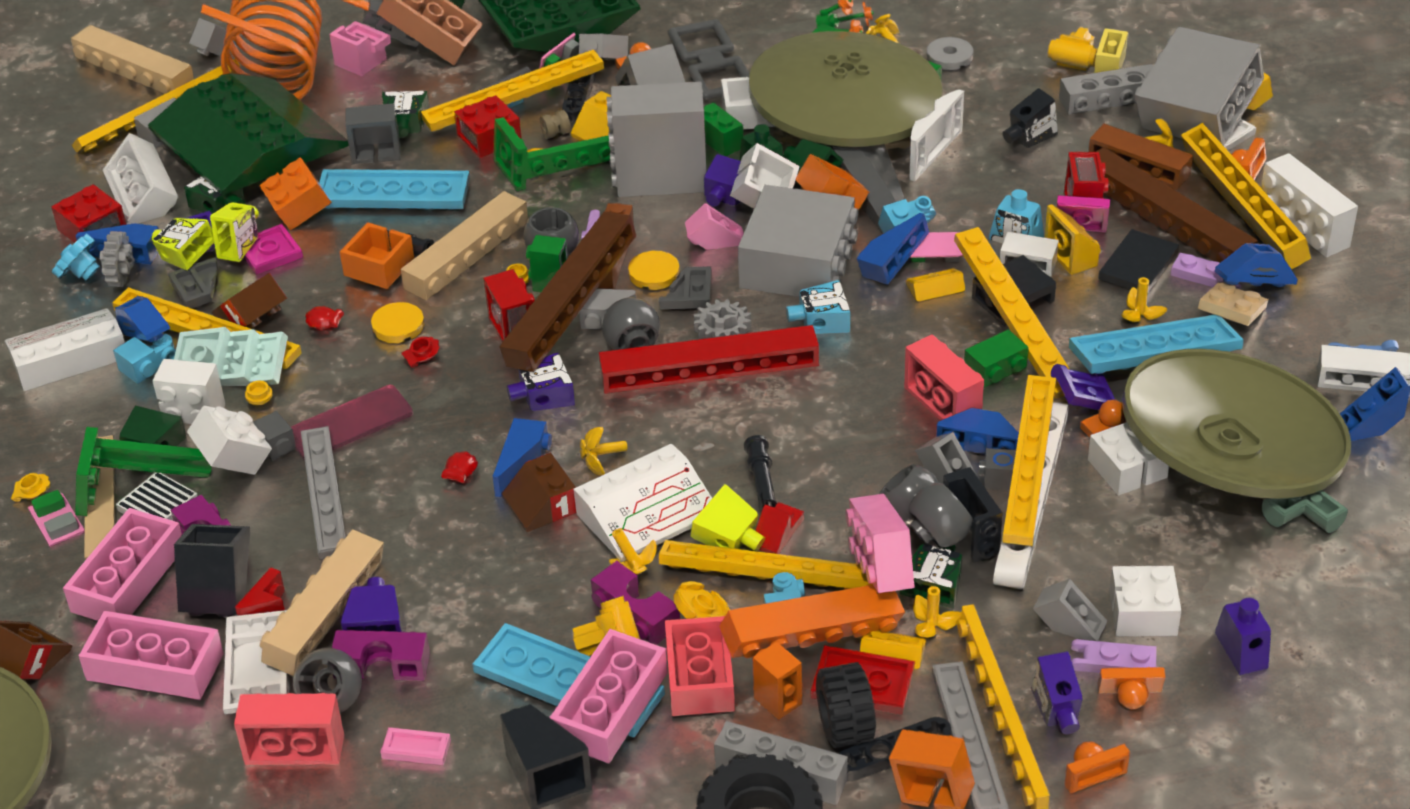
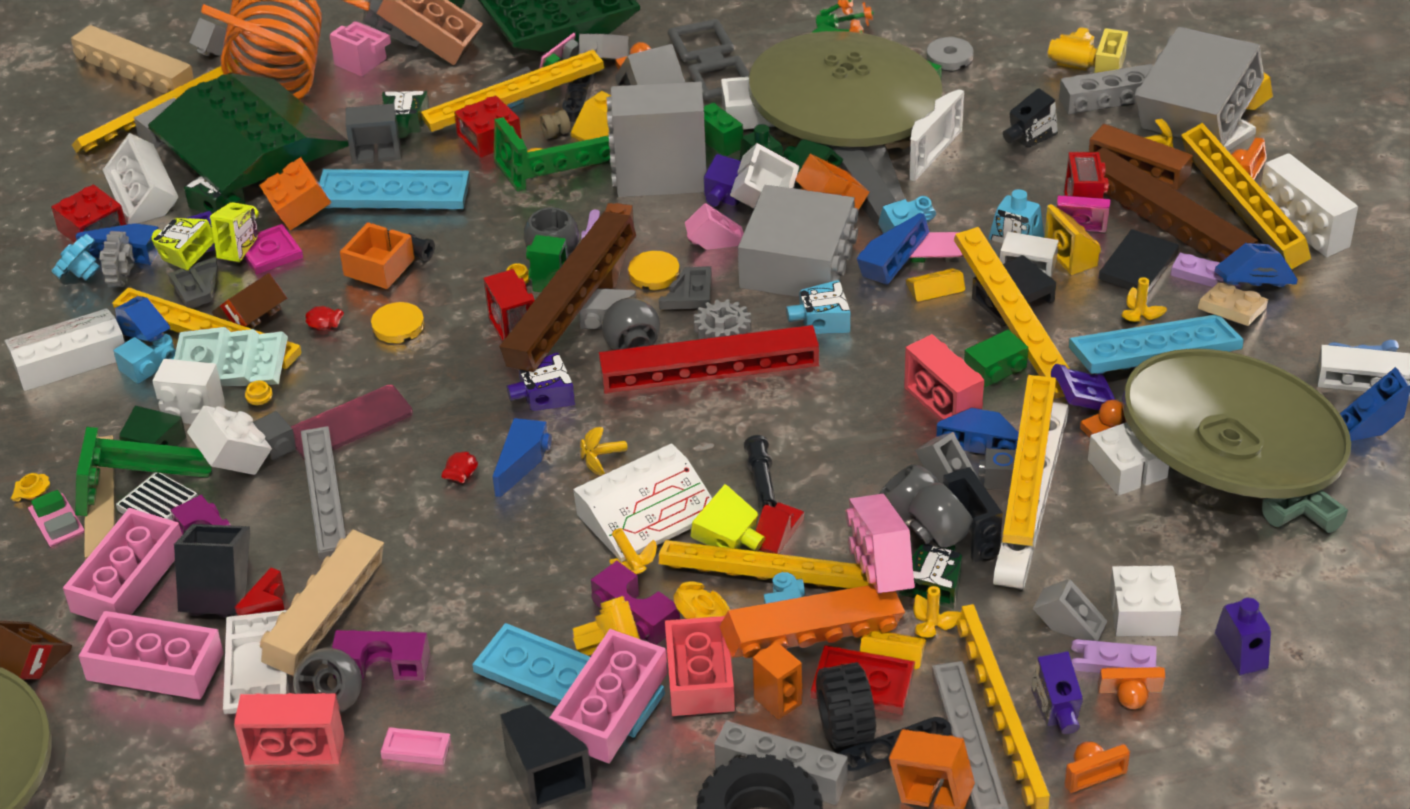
dark purple torso [341,577,402,632] -> none
tan brick [401,191,528,301] -> none
red animal [401,337,440,368] -> none
reddish brown slope [502,453,577,533] -> none
yellow plant [866,14,899,43] -> none

